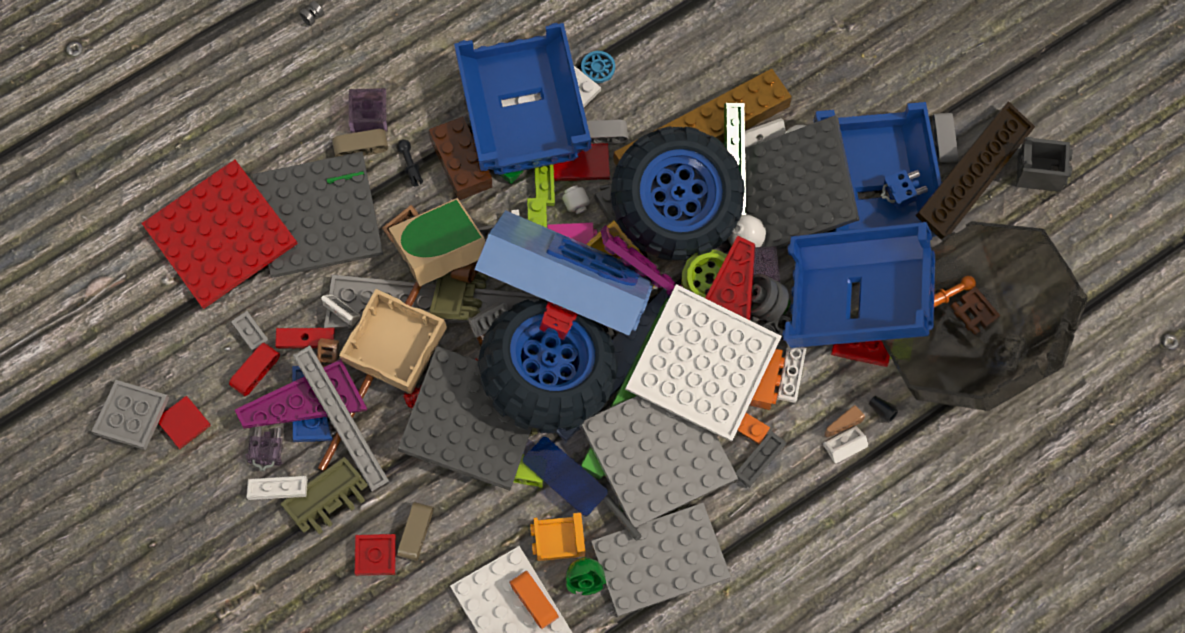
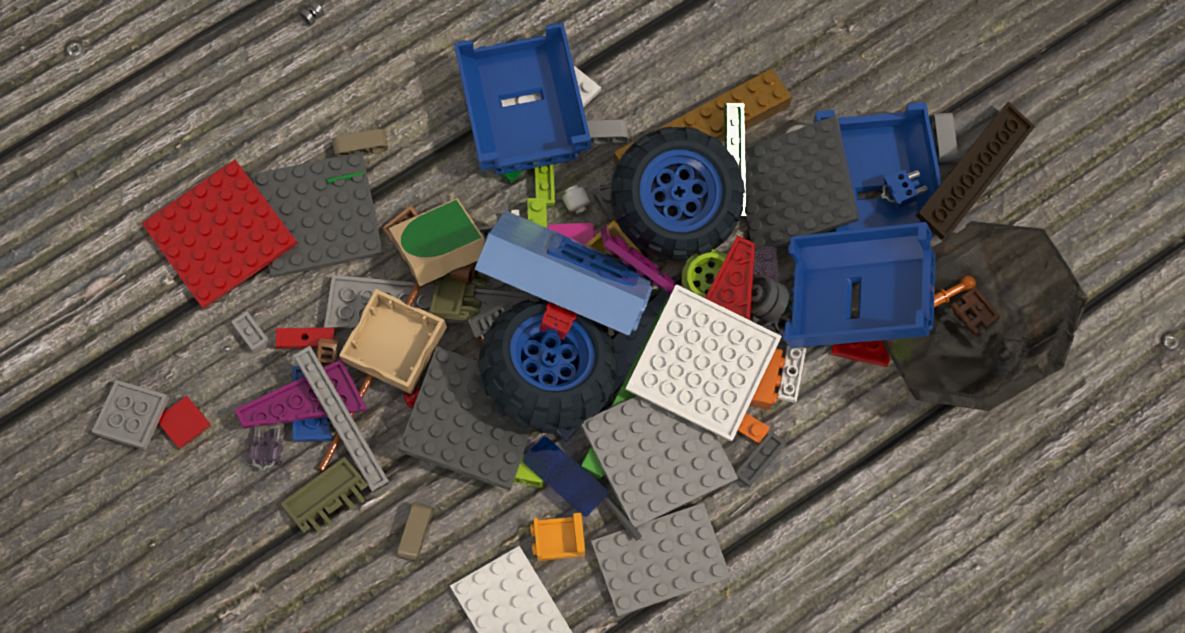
red beam [229,342,280,397] -> none
white tile [247,476,308,500] -> none
white slope [321,294,361,327] -> none
clear purple brick [349,88,388,133] -> none
red plate [355,534,396,576] -> none
black pin [396,139,423,187] -> none
reddish brown brick [429,116,493,201] -> none
orange beam [509,571,559,629] -> none
red tile [553,143,610,181] -> none
green cylinder [565,557,606,595] -> none
dark azure wheel [581,51,615,83] -> none
white cylinder [728,215,766,249] -> none
white tile [745,118,786,149] -> none
white slope [823,426,868,463] -> none
medium nougat slope [825,405,865,438] -> none
black cone [869,396,898,423] -> none
dark grey container [1016,137,1073,192] -> none

